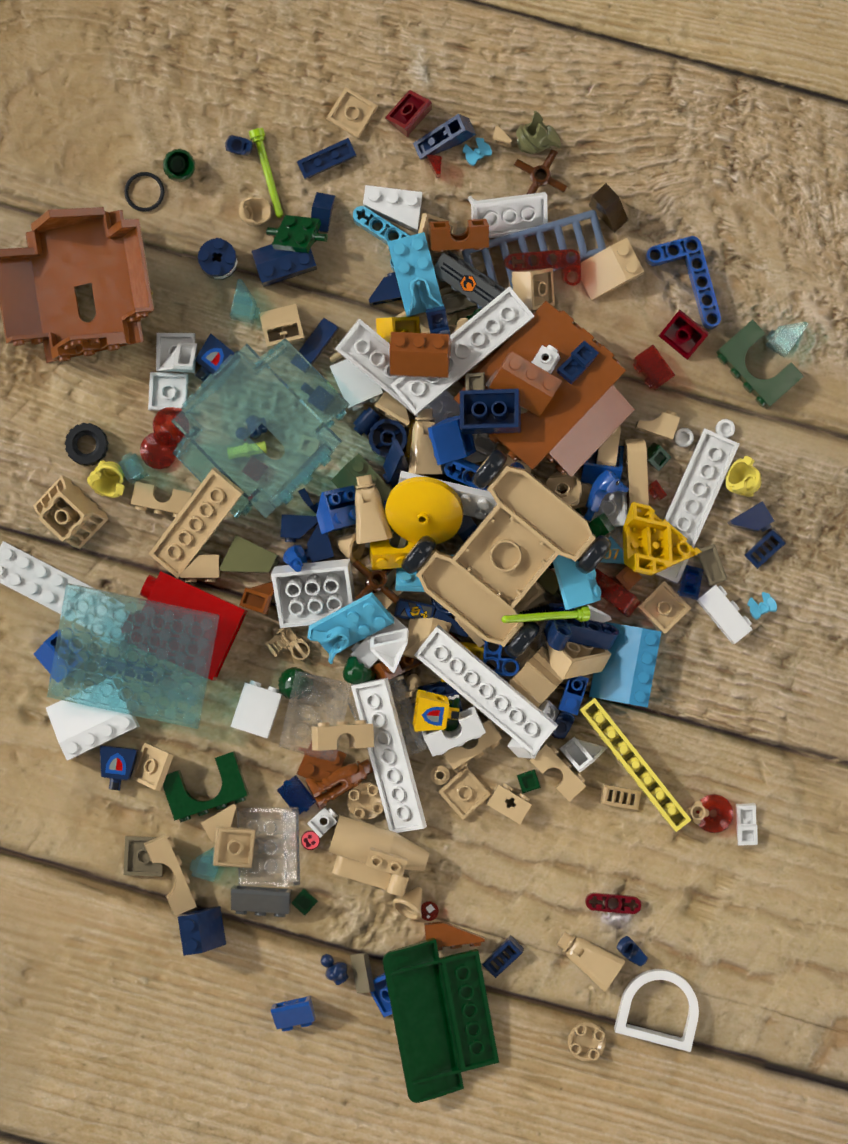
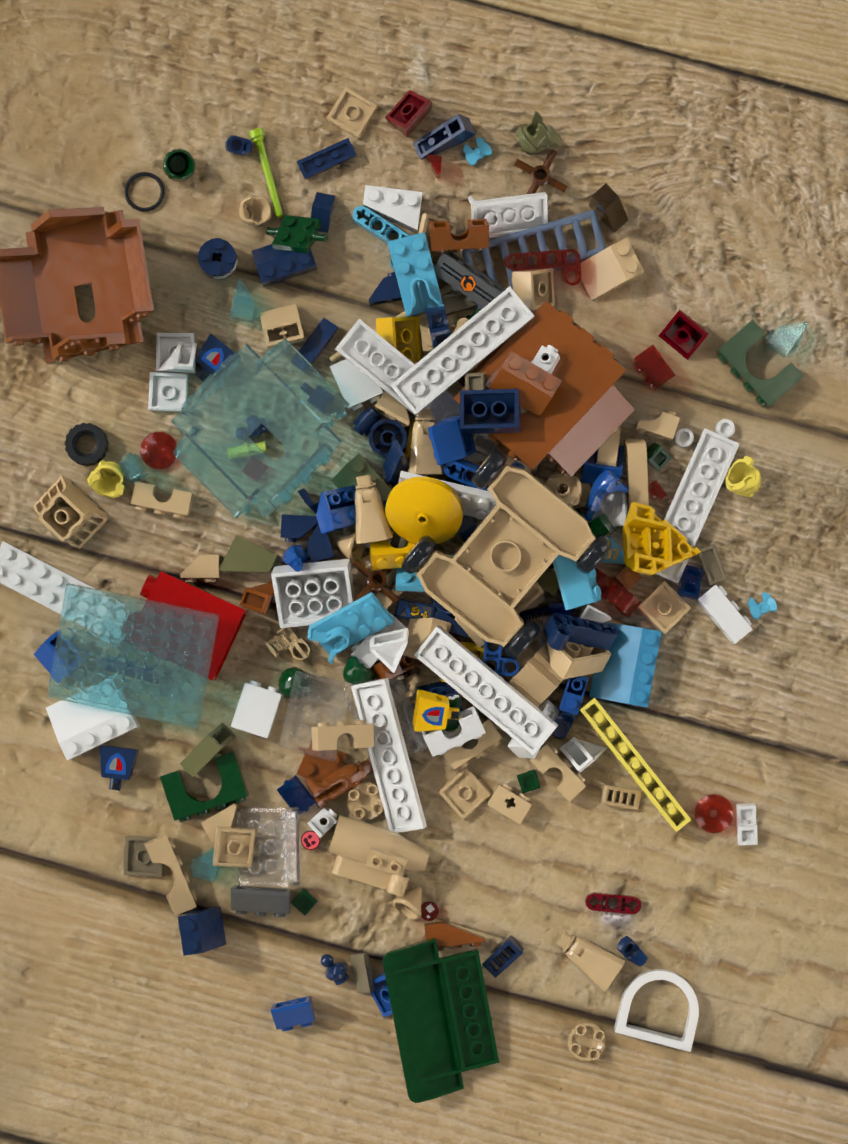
tan tile [130,742,174,791] -> none
tan plate [149,467,244,579] -> none
clear red dish [152,407,190,445] -> none
dark orange slope [389,332,451,378] -> none
tan plate [430,765,450,785] -> none
tan slope [492,125,512,148] -> none
lime piece [501,606,590,623] -> none
dark blue slope [557,340,599,384] -> none
blue beam [645,236,721,330] -> none
tan plate [686,800,709,824] -> none
dark blue slope [727,501,774,532] -> none
dark blue slope [744,528,786,569] -> none
none -> olive slope [180,723,236,777]

